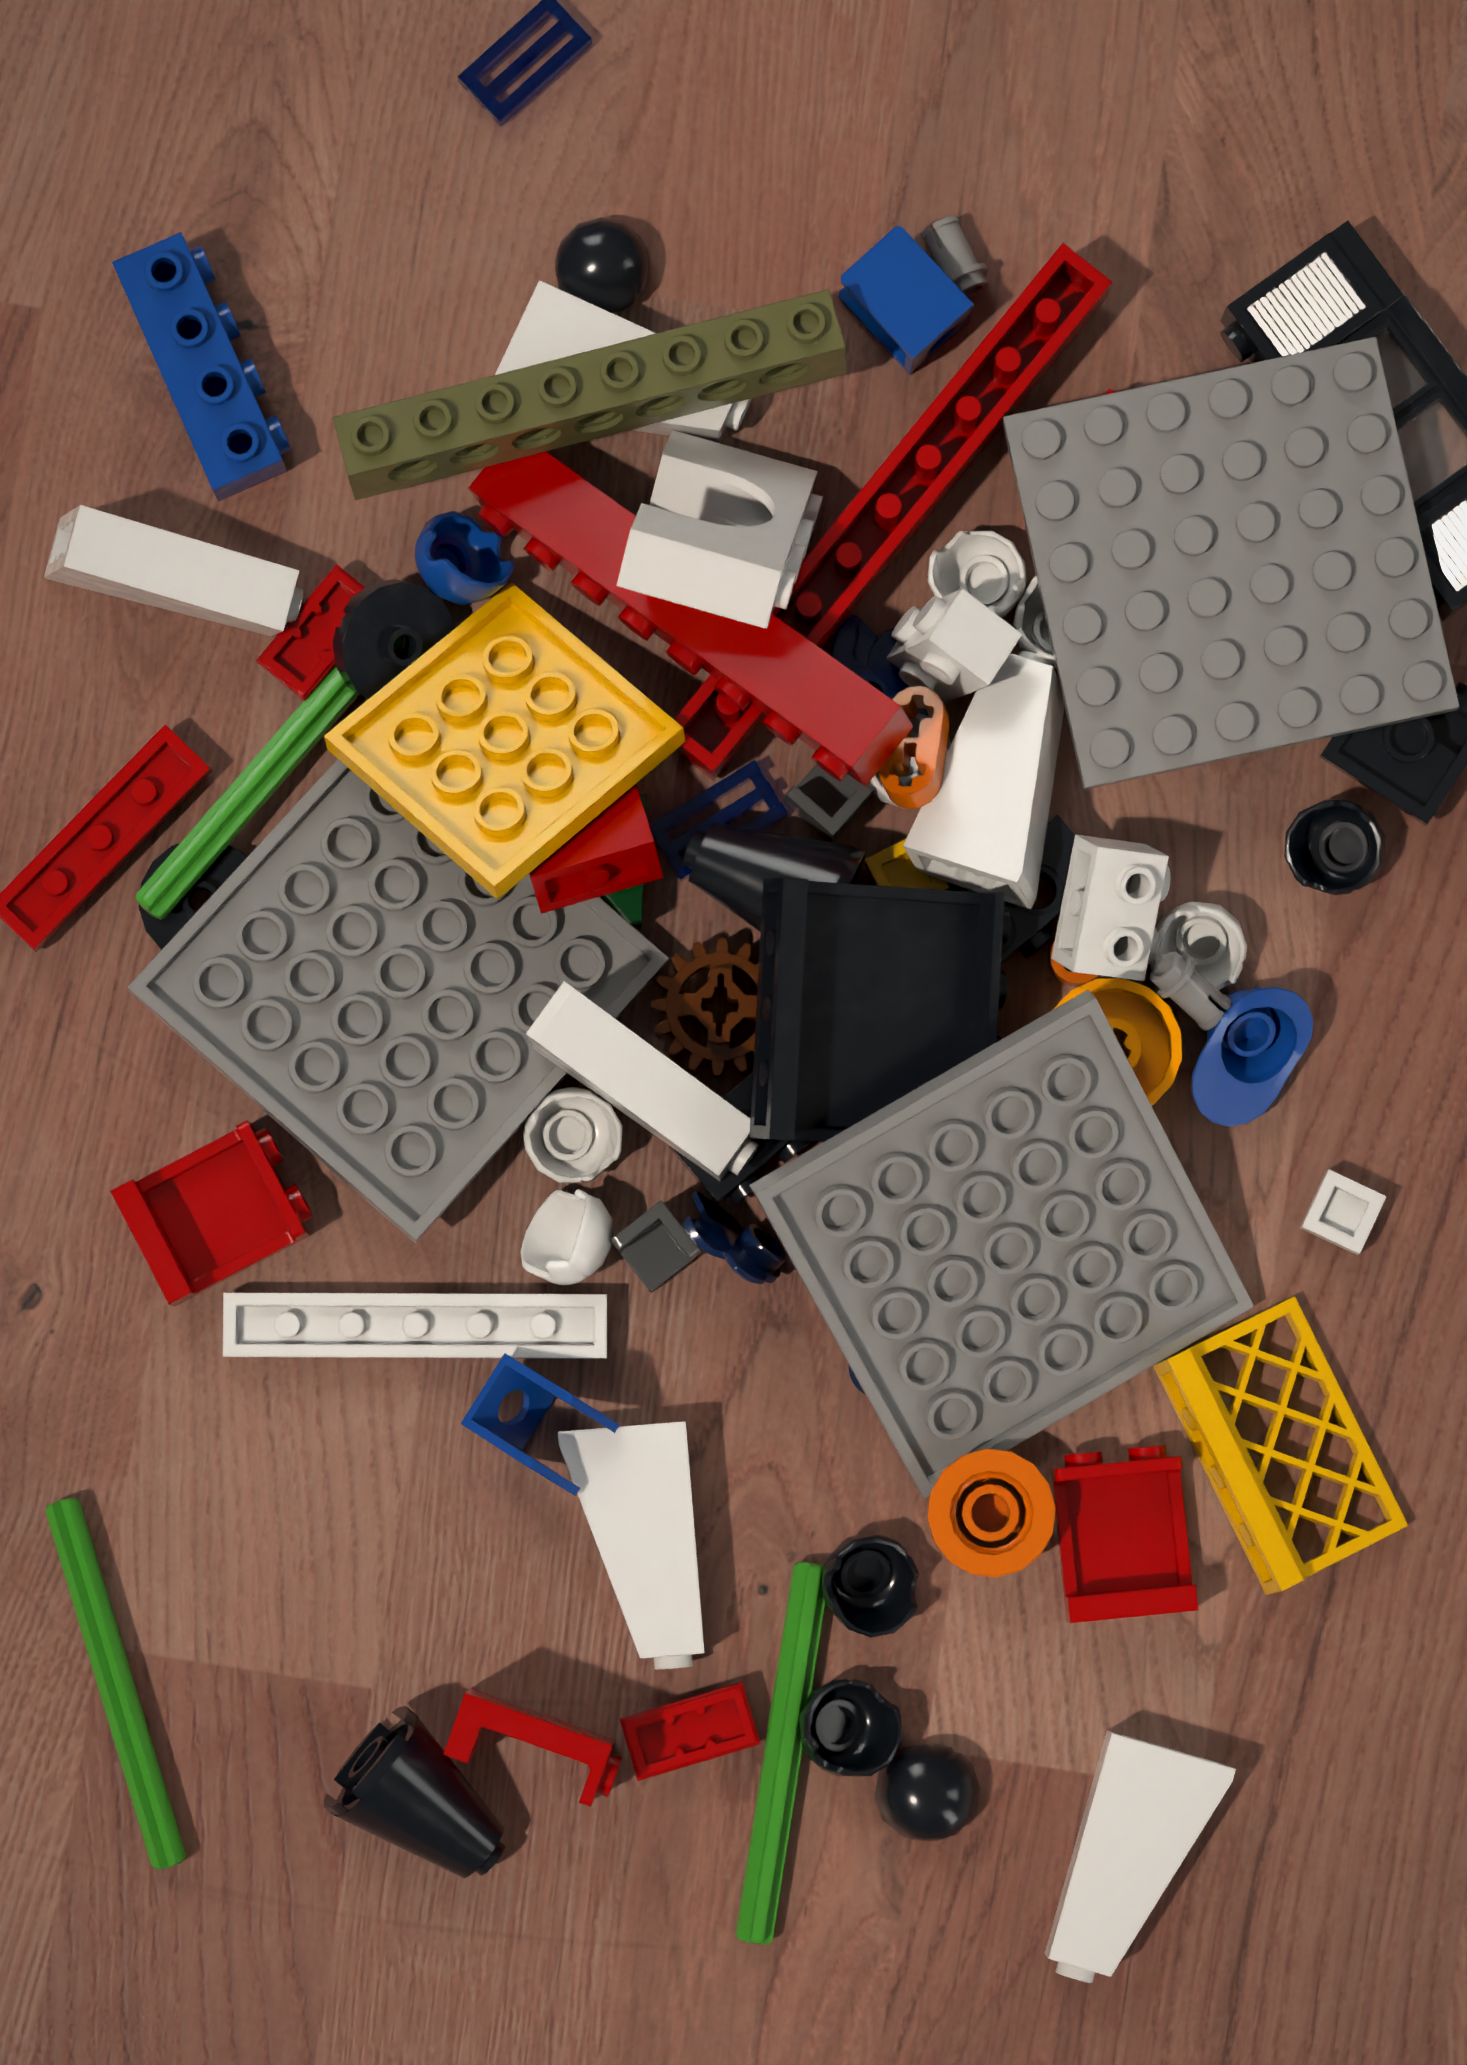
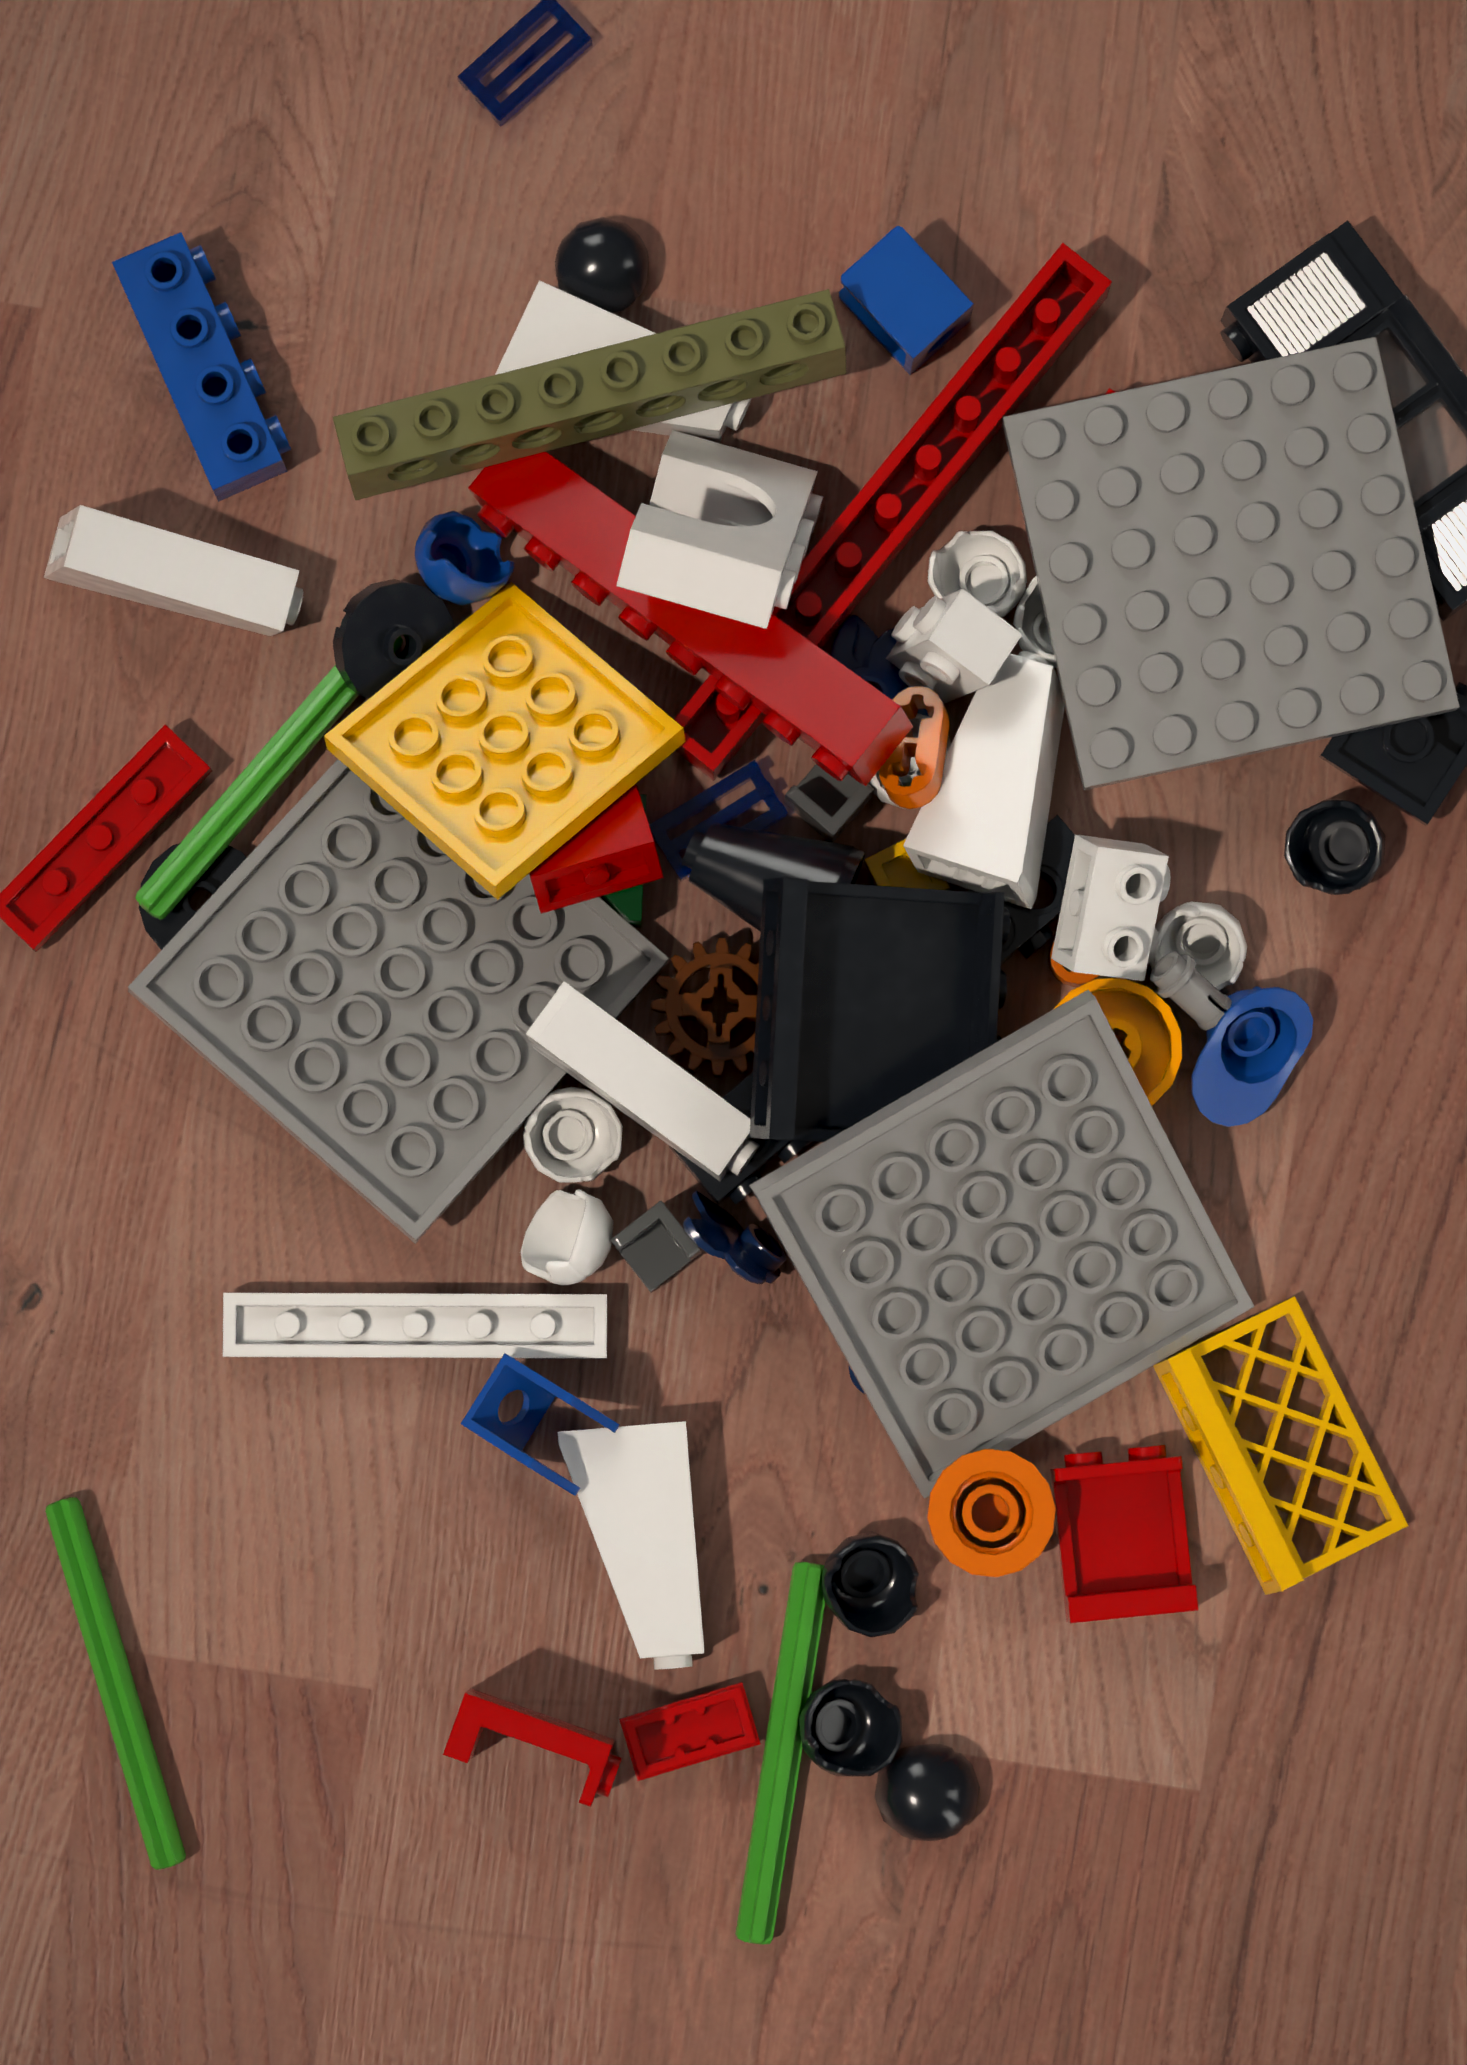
red panel [110,1120,313,1306] -> none
red plate [256,564,365,701] -> none
black cone [324,1706,505,1878] -> none
light grey pin [921,216,988,298] -> none
white slope [1045,1730,1236,1983] -> none
white plate [1300,1169,1387,1255] -> none

